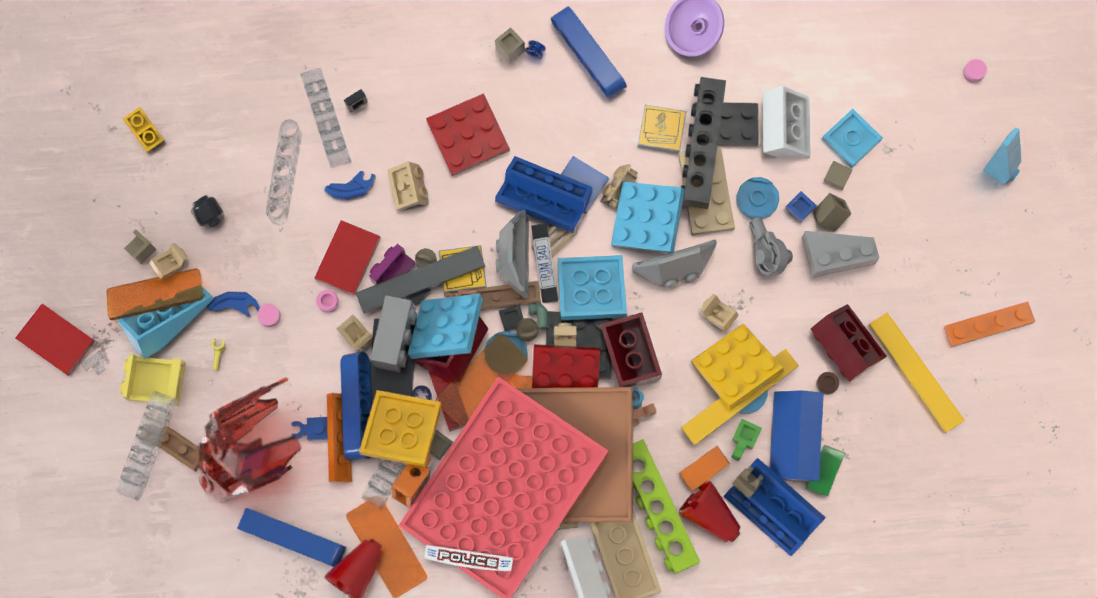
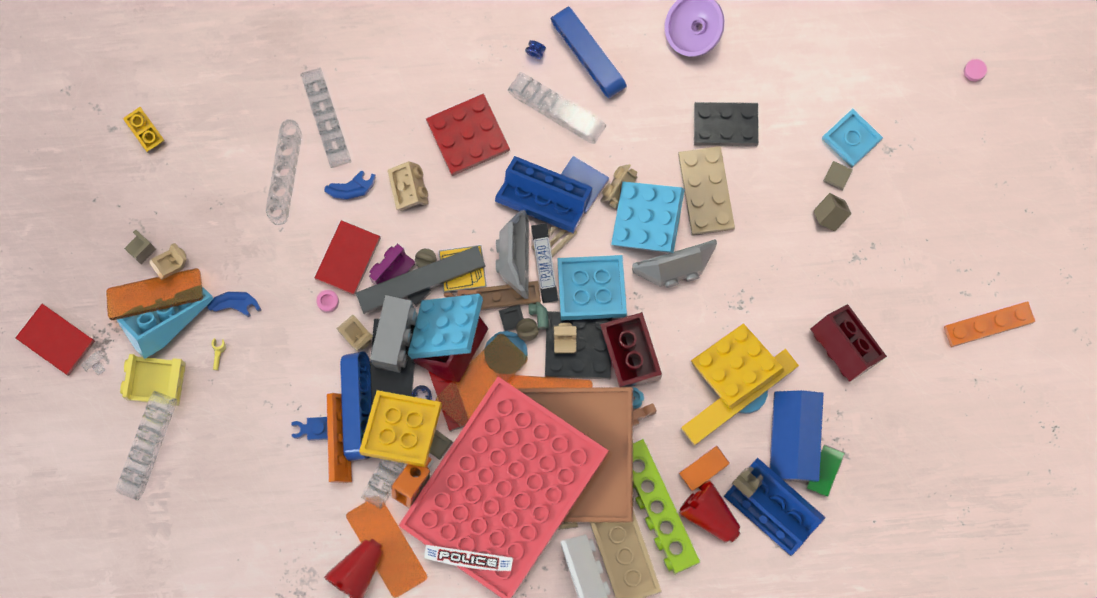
medium nougat tile [141,417,209,472] -> none
black head [191,195,223,228] -> none
clear red piece [198,377,301,503] -> none
blue beam [237,508,346,567] -> none
bright pink tile [258,304,281,327] -> none
black tile [344,89,368,113] -> none
dark tan panel [495,27,525,64] -> none
red plate [532,344,600,388] -> none
yellow tile [638,104,687,153] -> none
black brick [681,77,726,209] -> none
tan bracket [700,294,739,332] -> none
bright green plate [731,419,762,461] -> none
dark azure tile [736,177,780,219] -> none
light grey pin [749,217,793,275] -> none
white slope [762,86,810,158] -> none
blue plate [786,191,817,222] -> none
light grey wedge [802,231,880,278] -> none
reddish brown tile [816,372,839,395] -> none
yellow tile [868,312,965,433] -> none
medium azure wedge [983,127,1021,185] -> none
none -> clear beam [508,72,606,144]

